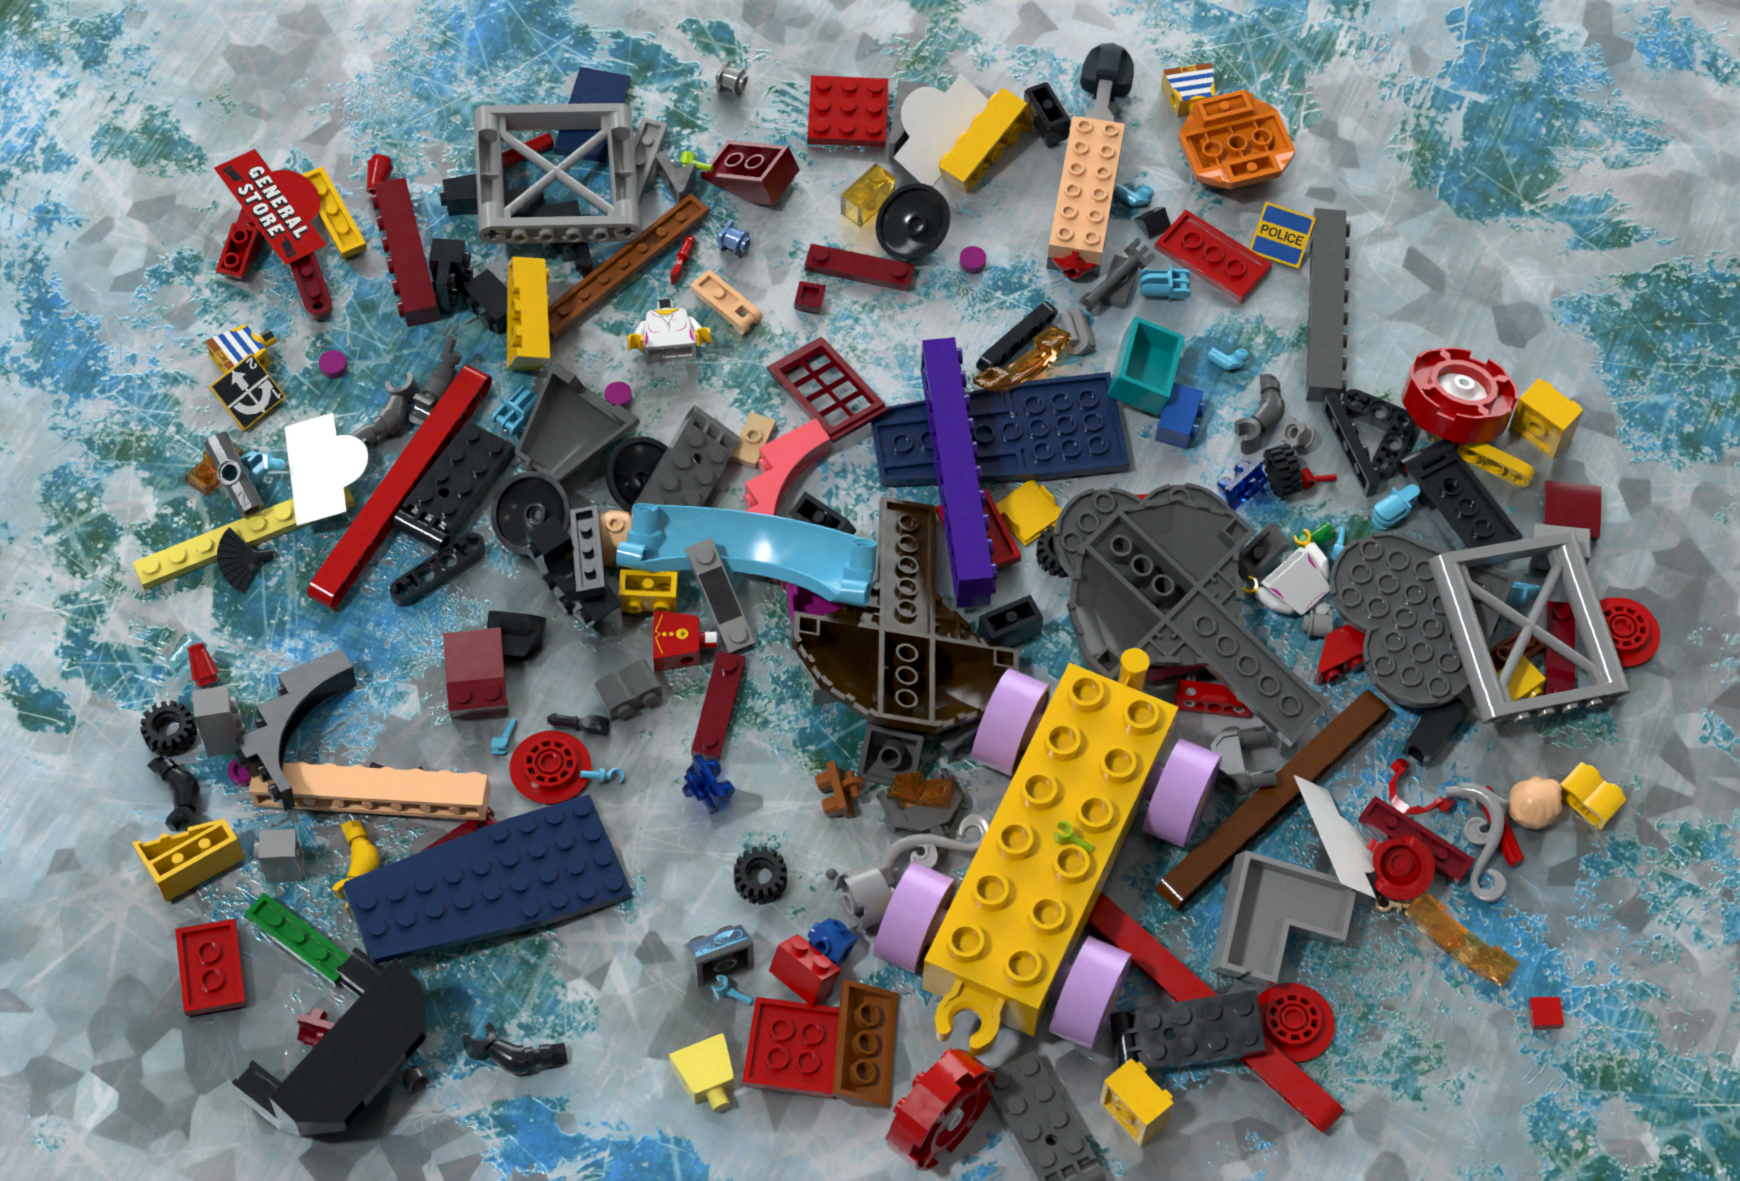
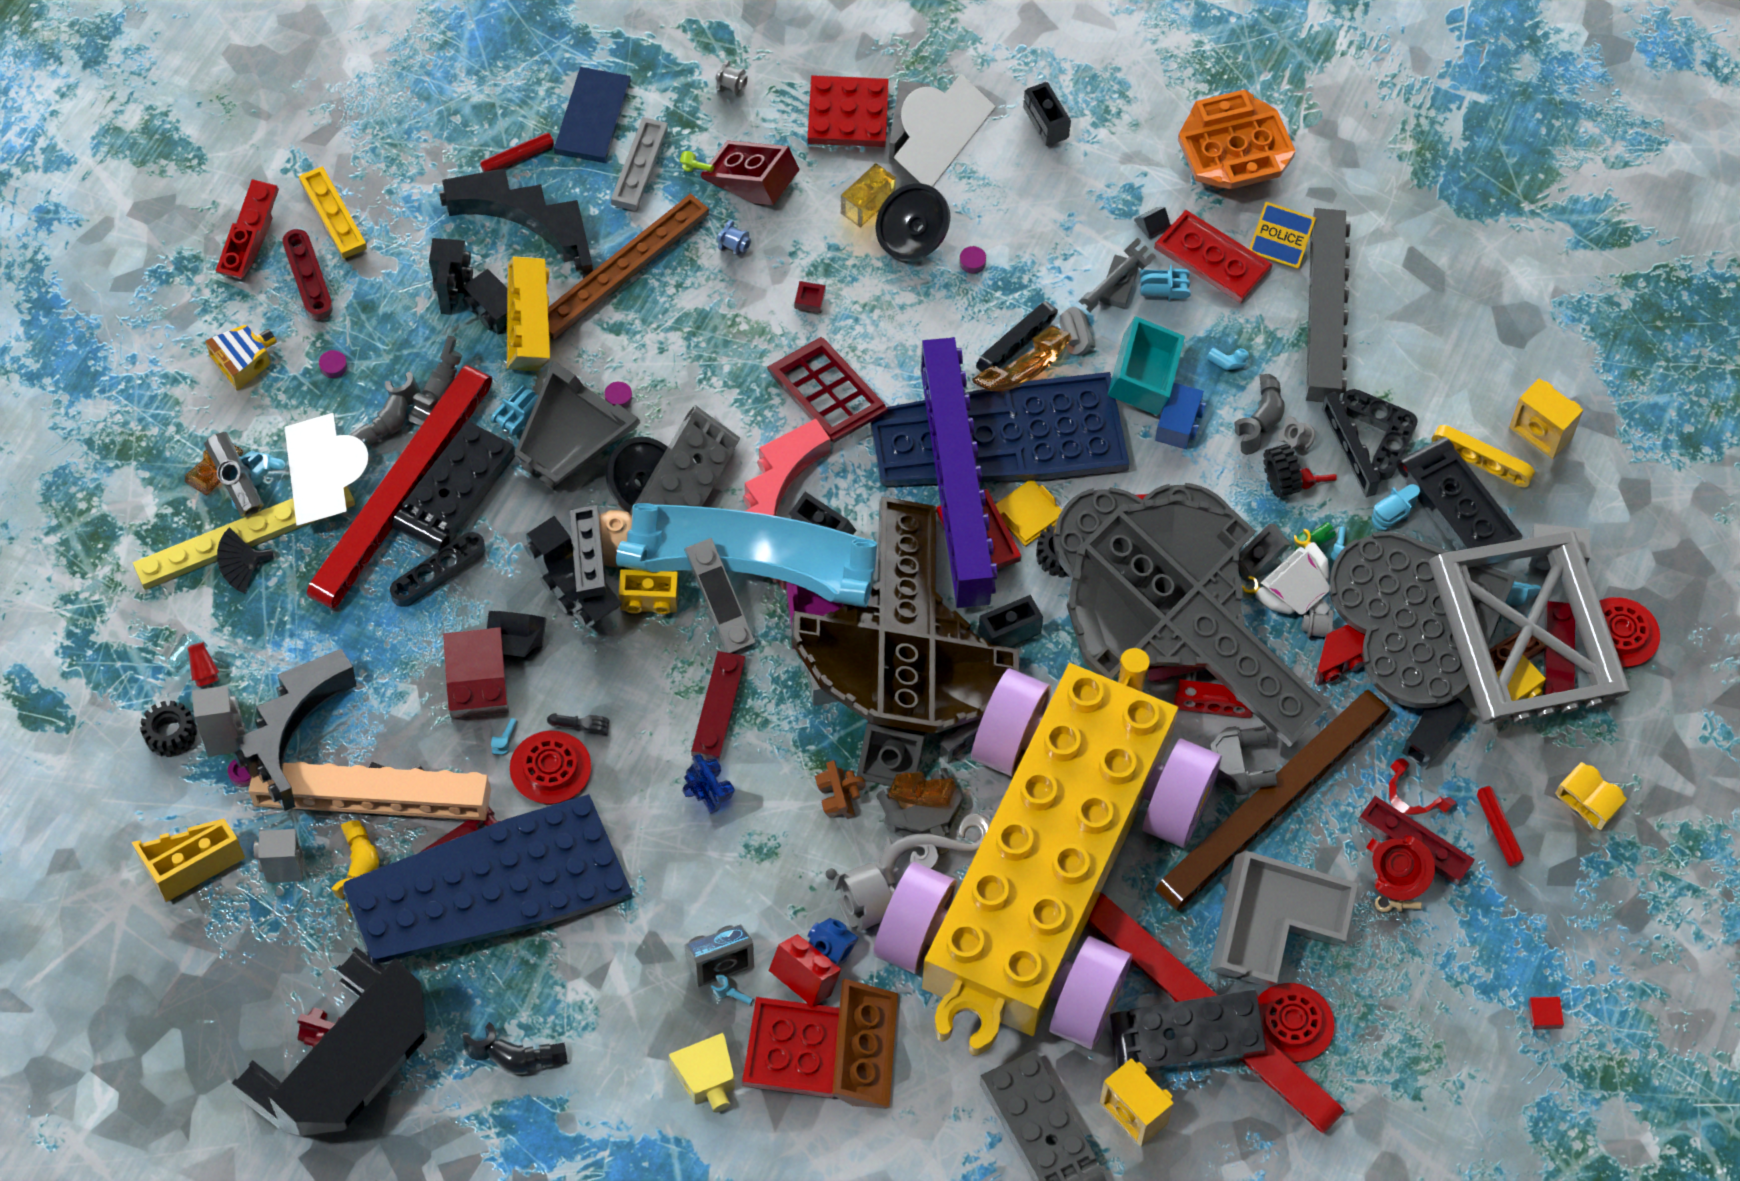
black piece [147,756,202,832] -> none
red plate [175,919,247,1016] -> none
tile [208,353,286,431] -> none
red sticker [214,149,327,265] -> none
green plate [244,893,350,987] -> none
red cone [366,154,393,195] -> none
dark red brick [371,177,440,327] -> none
dark grey hinge [402,1066,430,1093] -> none
light grey piece [473,103,641,244] -> none
black dish [491,471,572,556] -> none
medium azure hand [580,768,625,783] -> none
dark grey brick [594,659,662,720] -> none
white torso [627,299,713,363] -> none
red torso [653,610,717,672] -> none
flat silver slope [655,151,696,204] -> none
red piece [670,236,695,285] -> none
light nougat plate [690,269,763,335] -> none
tan plate [730,412,776,469] -> none
black tyre [734,846,787,905] -> none
dark red plate [804,243,915,292] -> none
red piece [885,1048,997,1171] -> none
yellow wedge [939,87,1032,193] -> none
light nougat piece [1046,43,1134,279] -> none
lime hand [1054,821,1094,852] -> none
medium azure arm [1113,184,1154,207] -> none
torso [1161,63,1215,117] -> none
clear blue hips [1217,458,1267,510] -> none
white sticker [1294,775,1376,898] -> none
red piece [1401,347,1518,445] -> none
clear orange slope [1405,891,1519,986] -> none
light grey plant [1446,782,1509,903] -> none
light nougat hair [1508,776,1562,830] -> none
dark red slope [1542,480,1602,540] -> none

